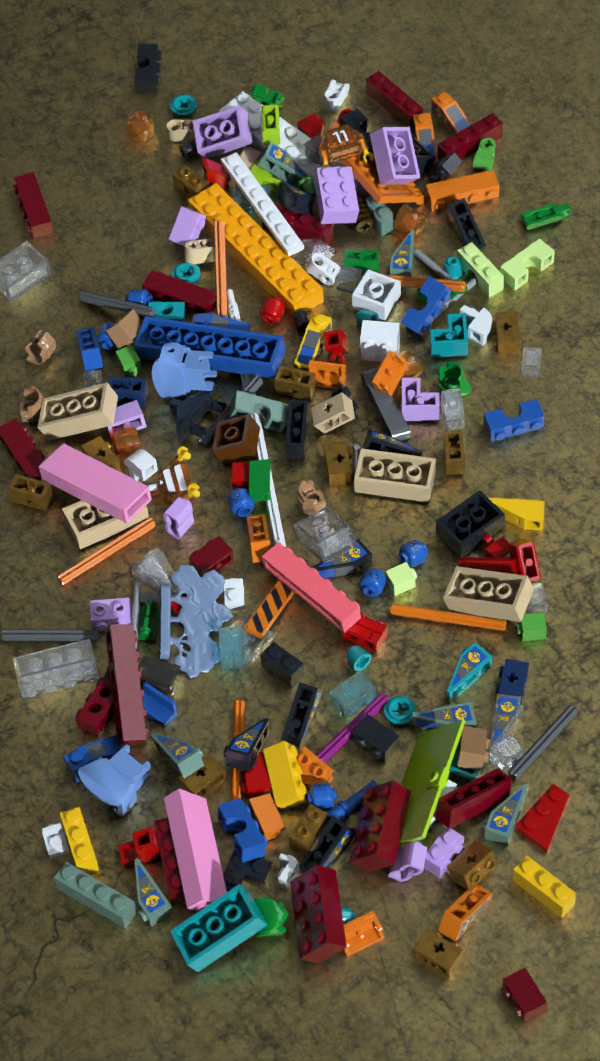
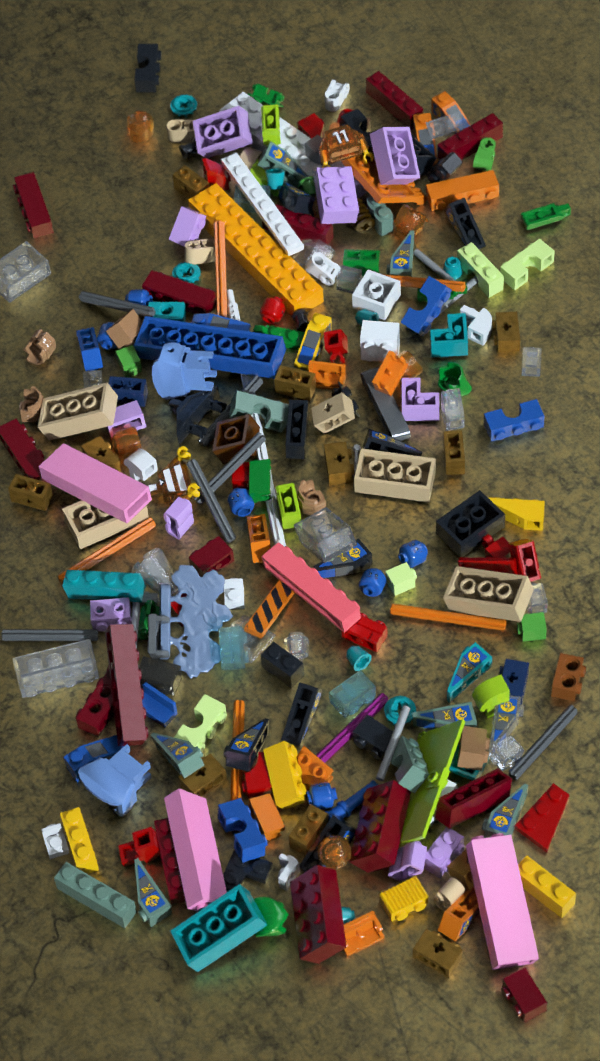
none -> teal brick [62,570,146,602]
none -> dark grey piece [148,614,170,660]
none -> yellowish green arch [174,694,227,752]
none -> dark grey axle [187,459,236,543]
none -> dark grey axle [194,432,266,504]
none -> green hinge [253,325,305,350]
none -> teal hat [266,168,285,190]
none -> lime brick [276,483,302,529]
none -> clear head [284,632,310,662]
none -> clear orange helmet [318,835,351,870]
none -> light grey bar [376,705,410,781]
none -> yellow brick [379,876,429,922]
none -> sand green arch [391,736,429,793]
none -> clear slope [426,112,464,139]
none -> tan beam [433,877,465,912]
none -> bright pink brick [466,833,539,970]
none -> lime brick [472,674,510,719]
none -> dark orange brick [551,653,587,702]

